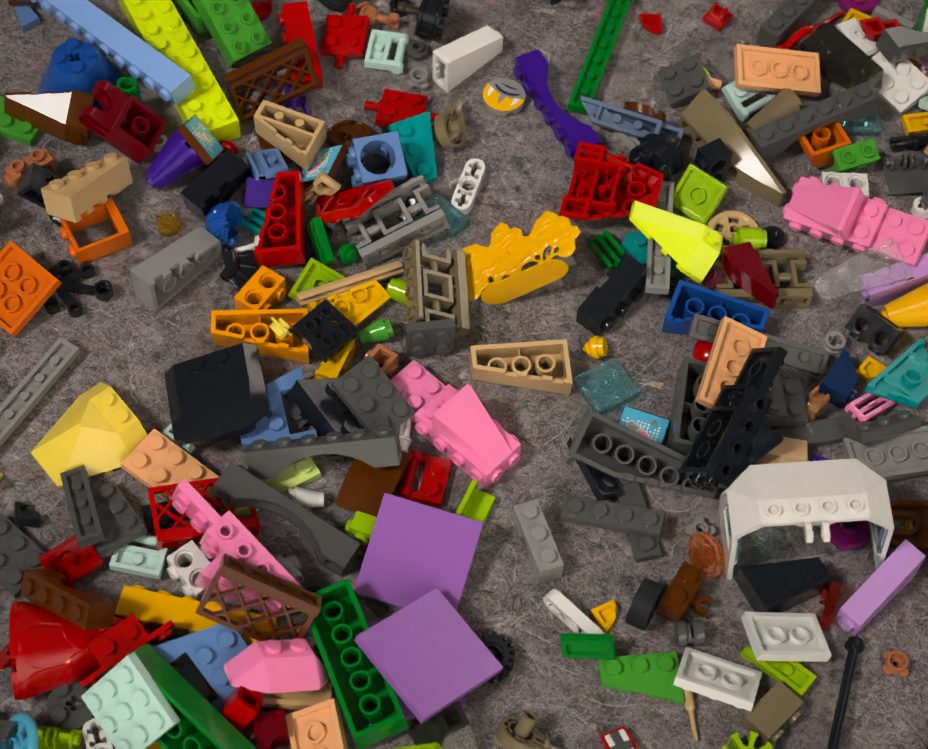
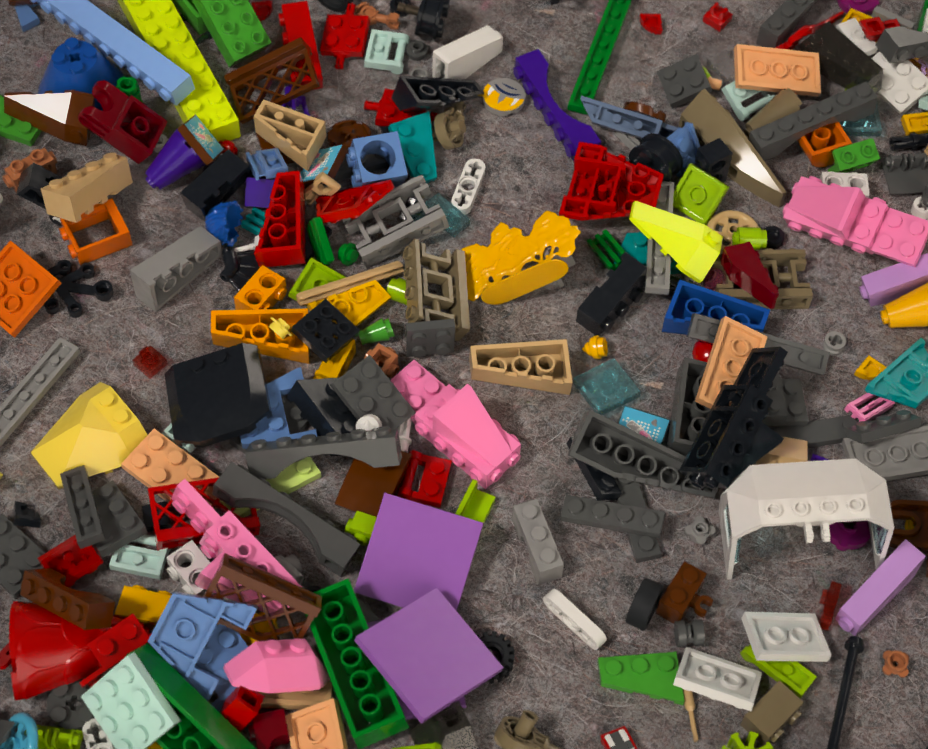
clear yellow tile [156,213,180,237] -> none
white cone [287,486,324,508] -> none
green tile [560,633,616,659] -> none
yellow tile [590,599,617,634] -> none
clear orange dish [688,531,725,581] -> none
black wedge [735,557,833,613] -> none
medium nougat plate [806,386,830,422] -> none
clear wing [807,237,914,304] -> none
dark blue slope [818,349,858,409] -> none
black brick [845,304,905,356] -> none
none -> clear red tile [132,345,168,379]
none -> medium blue wing [148,592,258,701]
none -> white tile [356,414,382,431]
none -> black wedge [391,76,484,112]
none -> medium blue plate [667,122,700,178]

